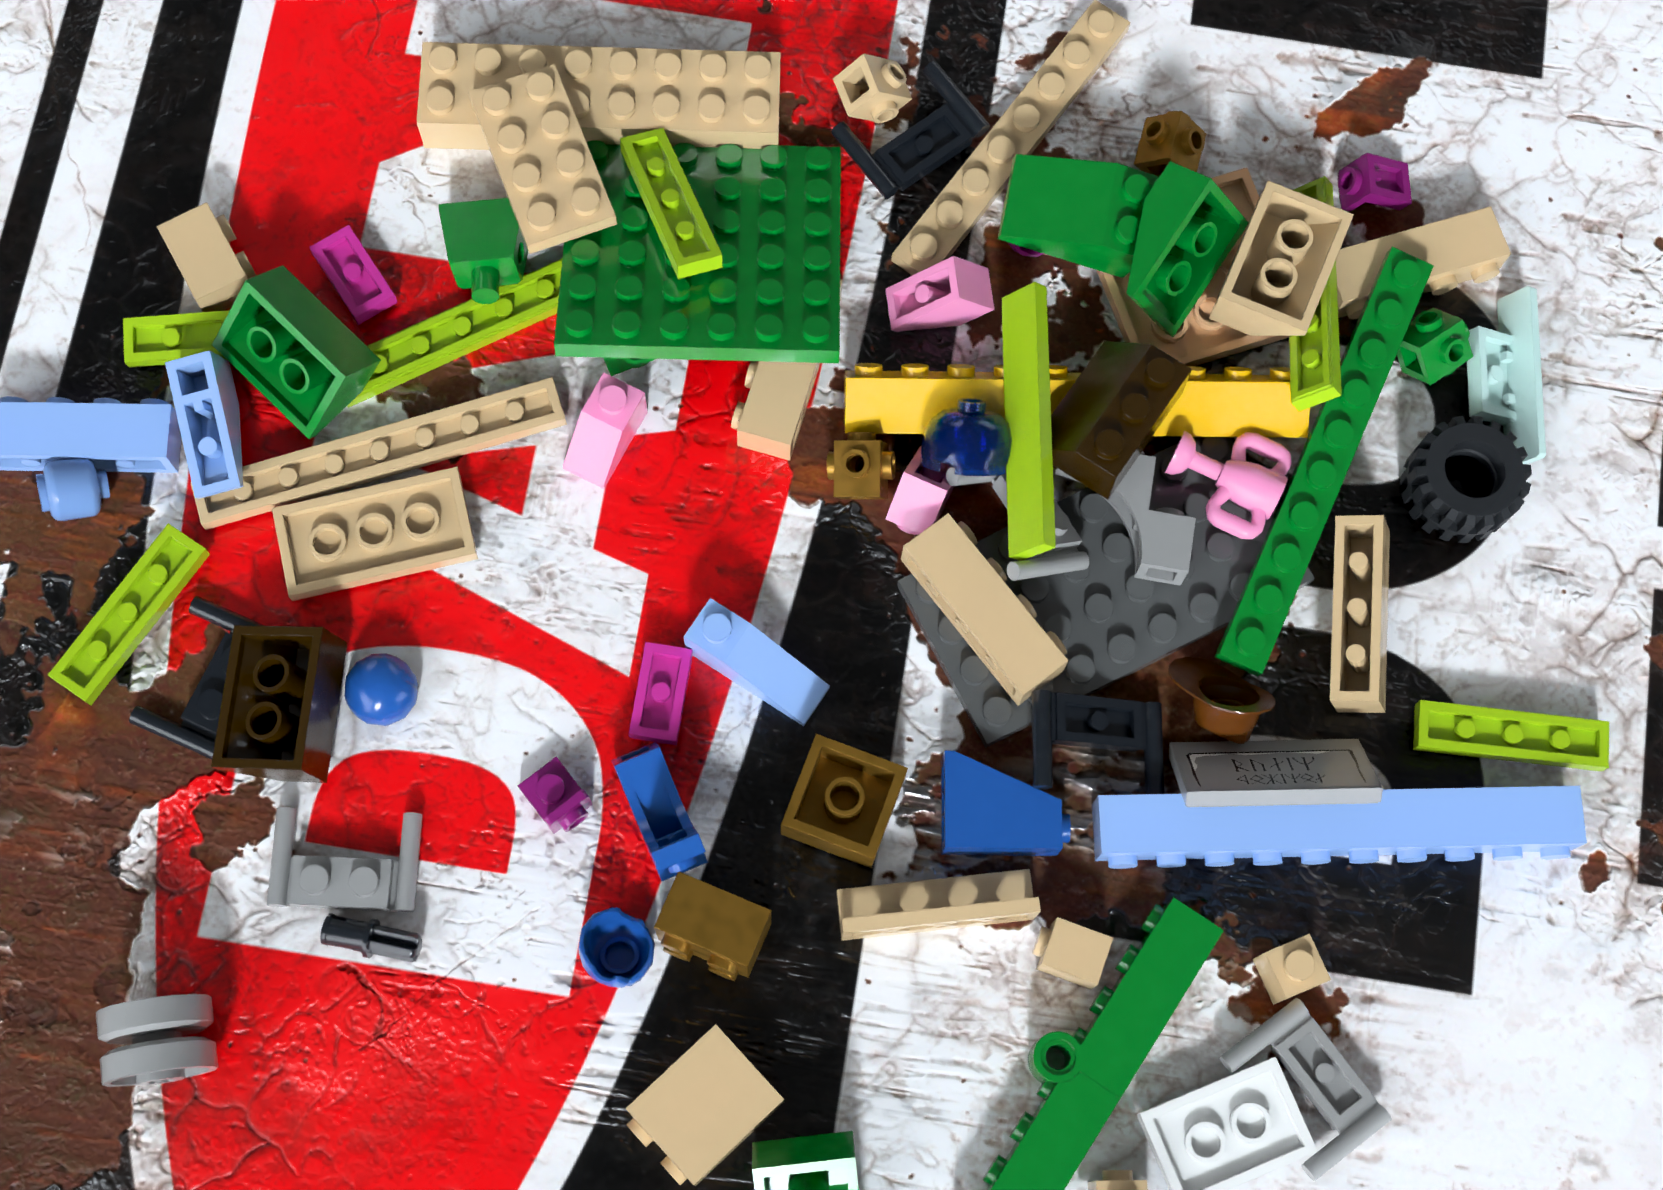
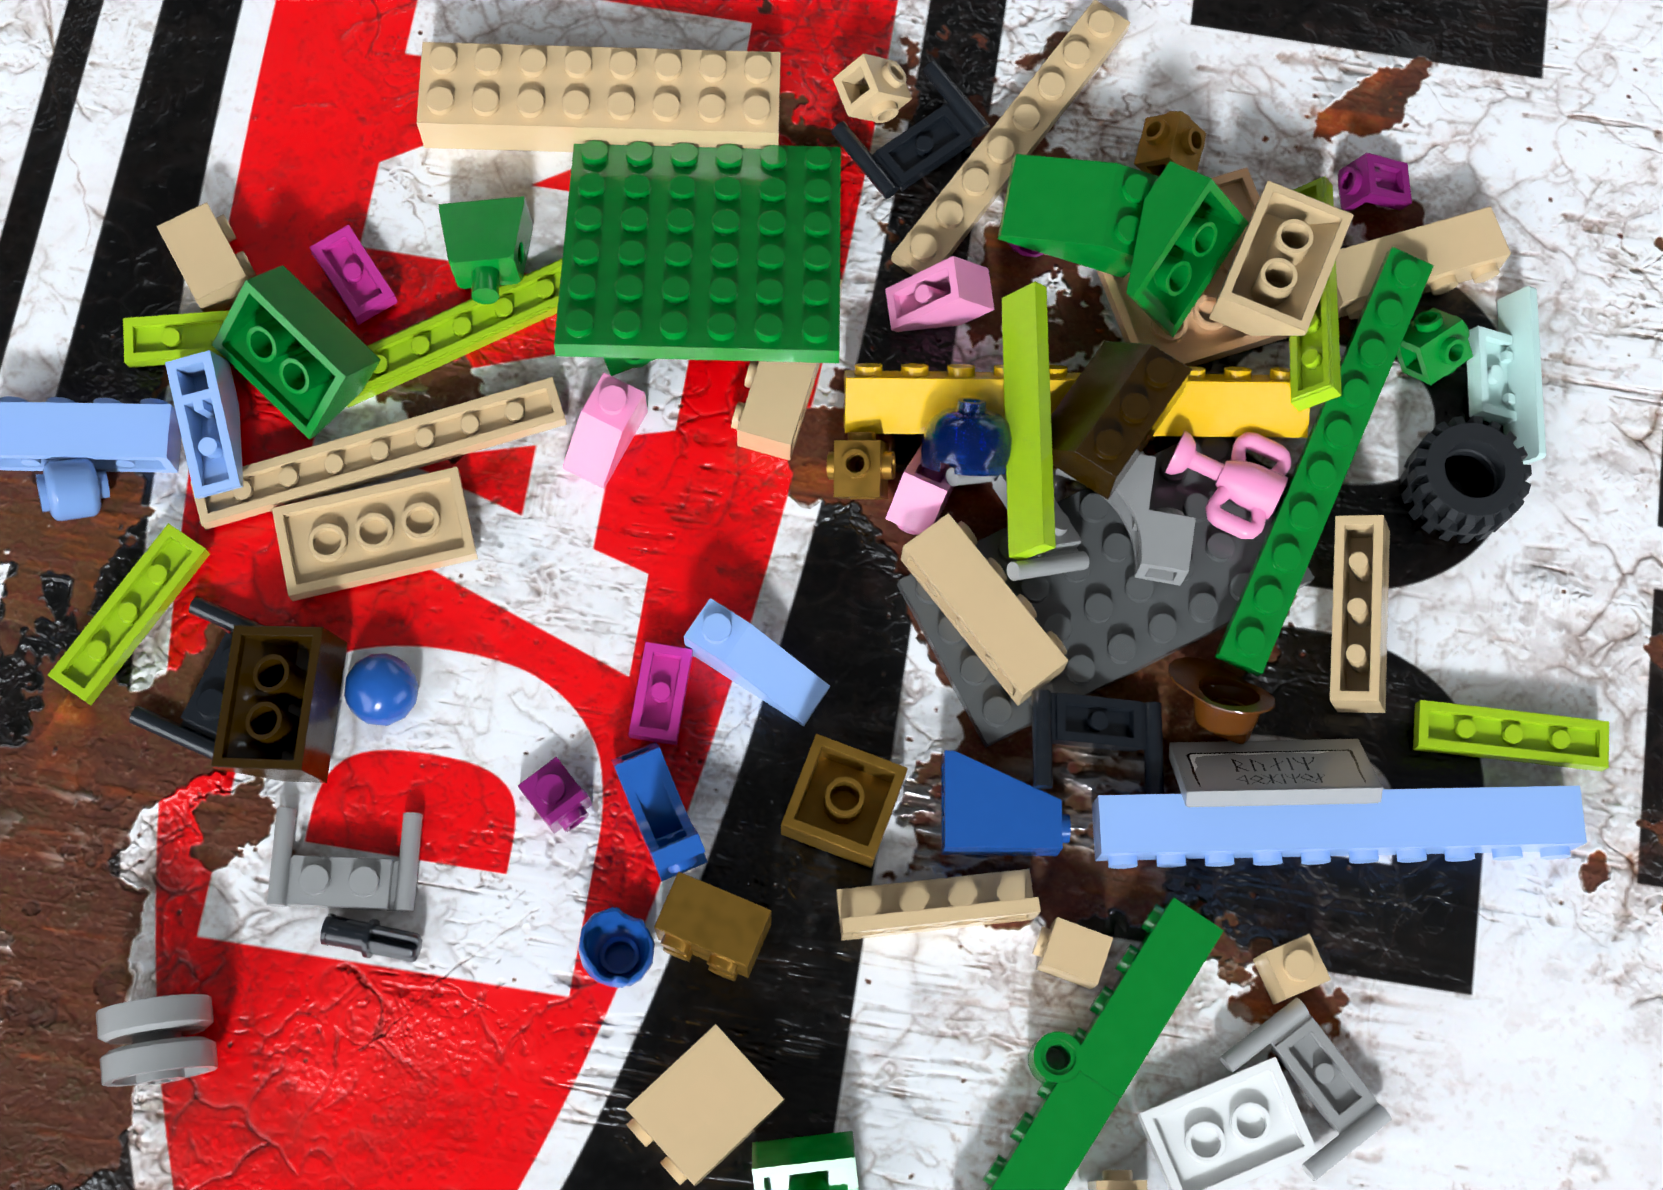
tan plate [468,64,617,254] -> none
lime plate [620,128,723,279] -> none

